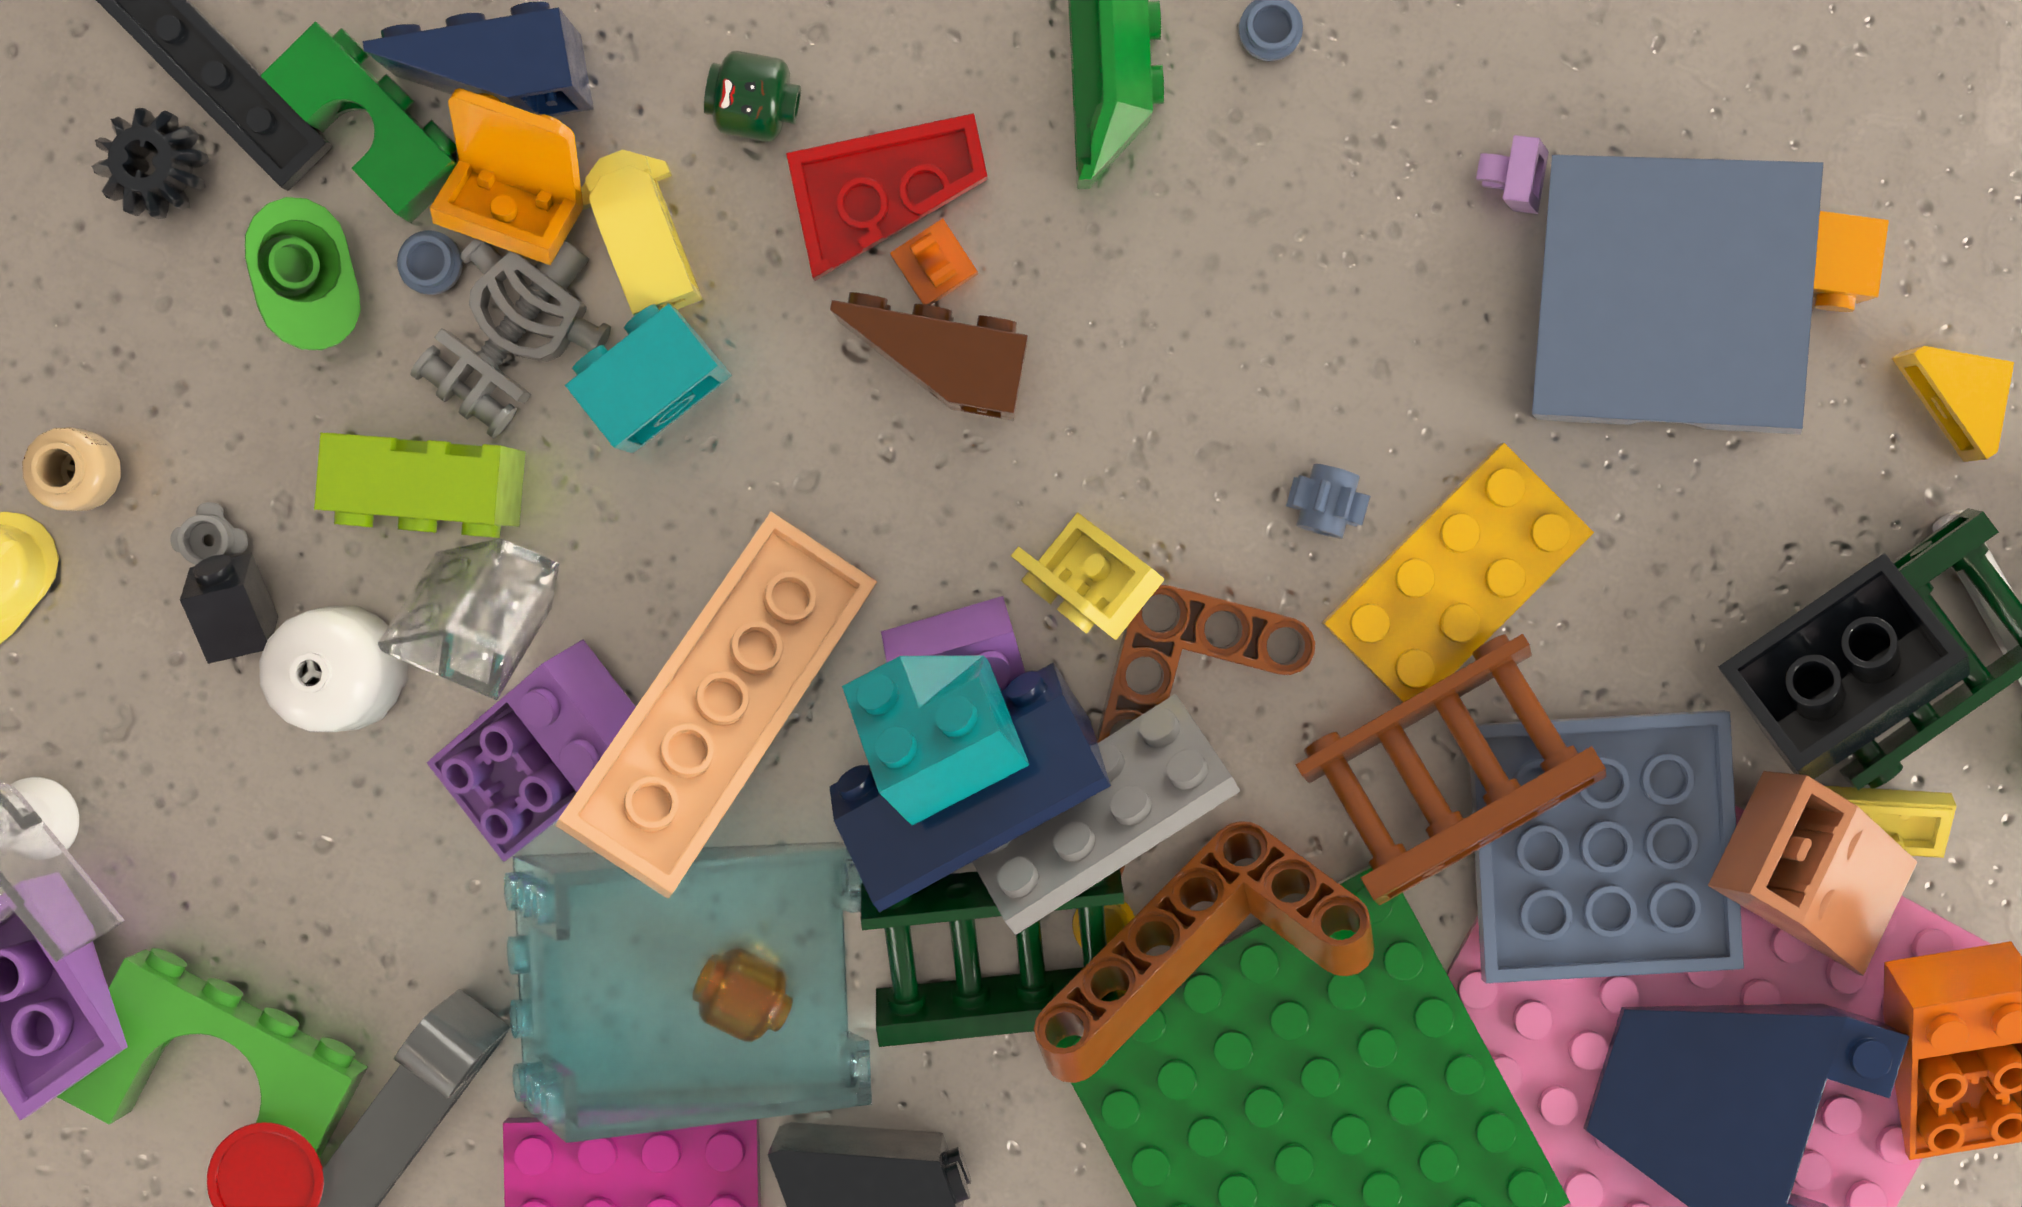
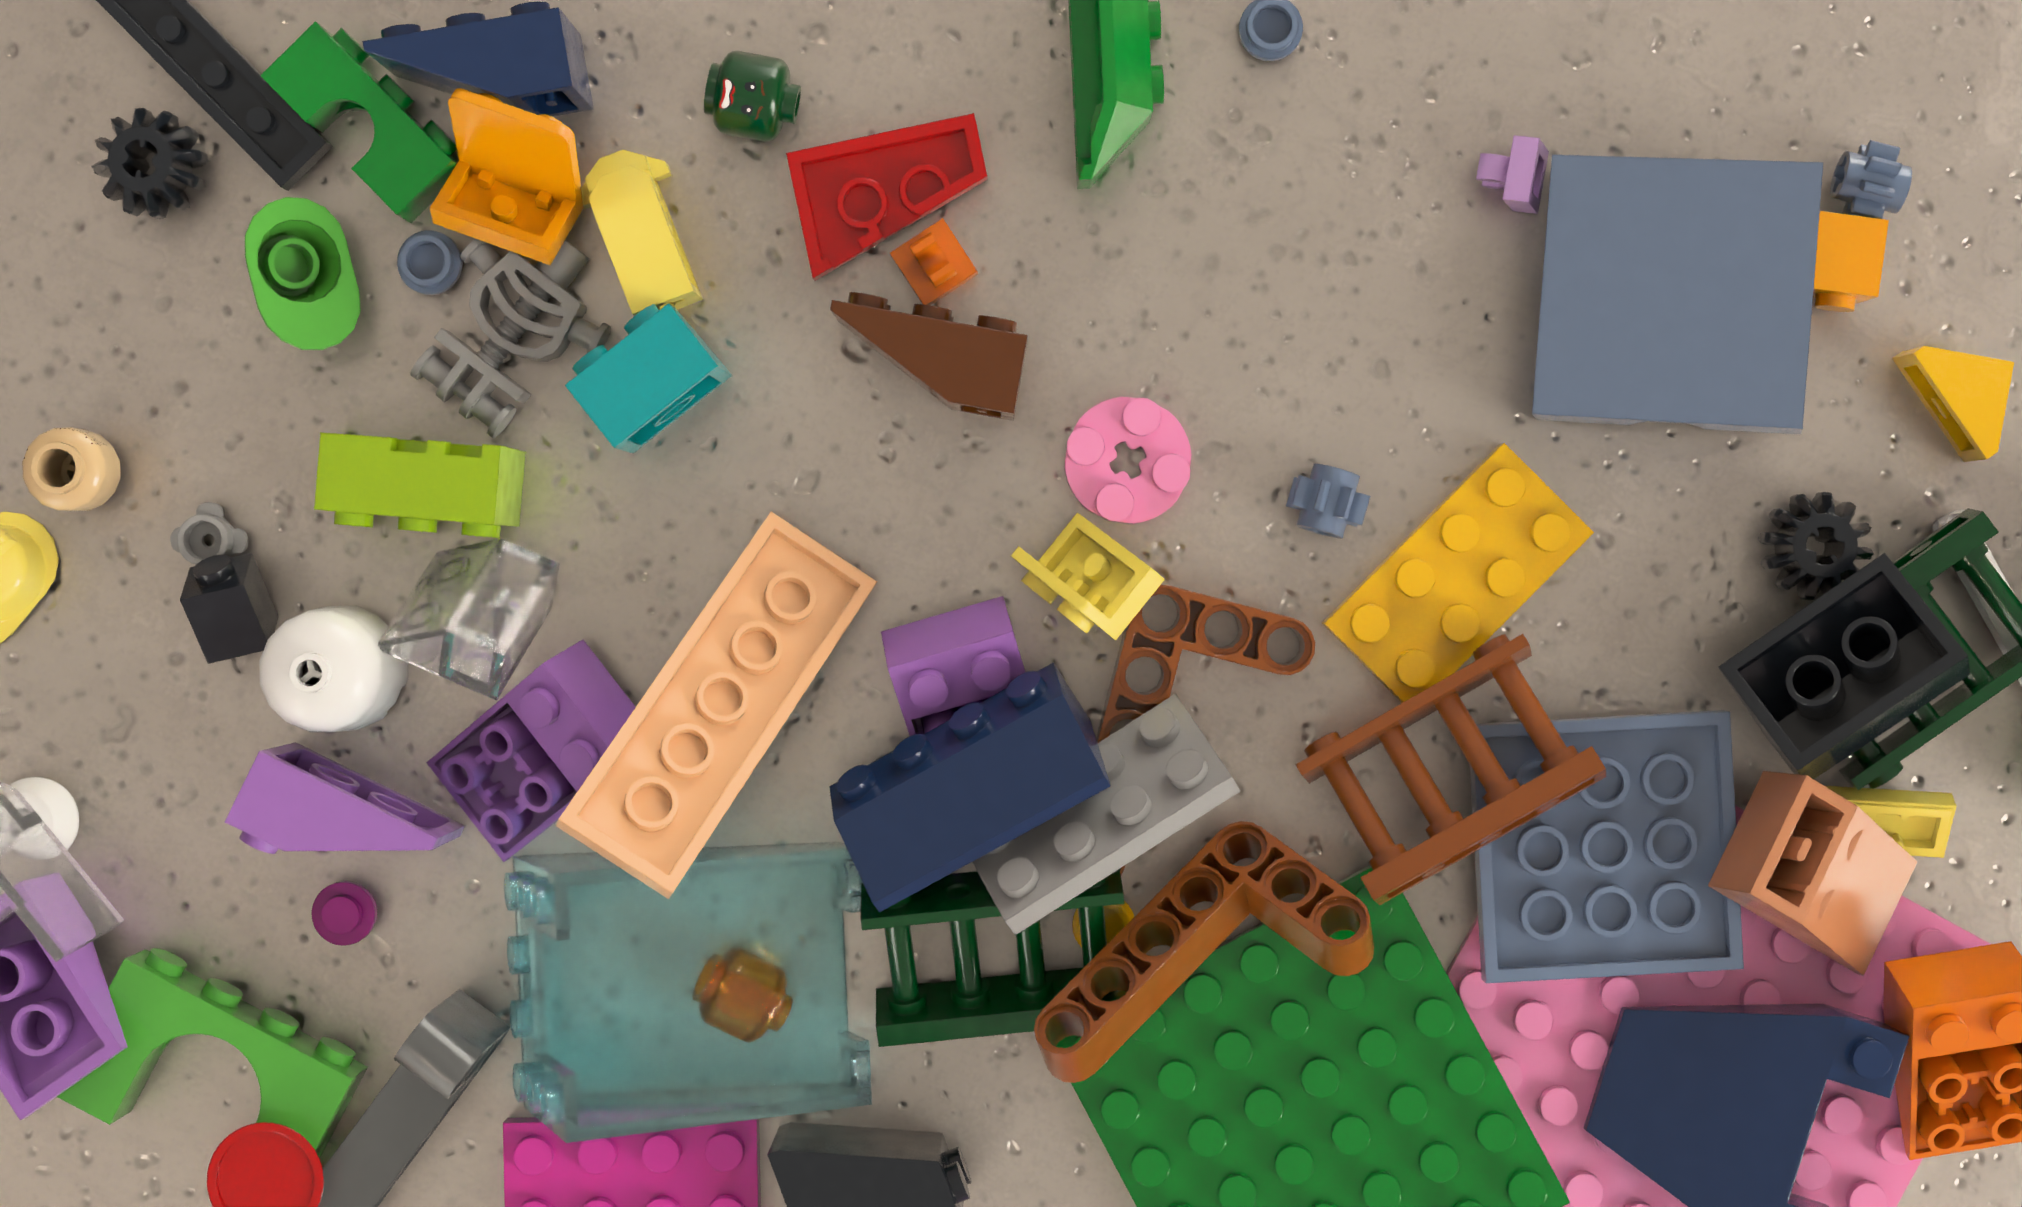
teal slope [842,655,1029,825] -> none
none -> medium lavender slope [225,742,465,854]
none -> magenta plate [311,881,377,946]
none -> bright pink plate [1064,397,1191,524]
none -> black gear [1758,492,1874,600]
none -> sand blue gear [1830,140,1912,219]

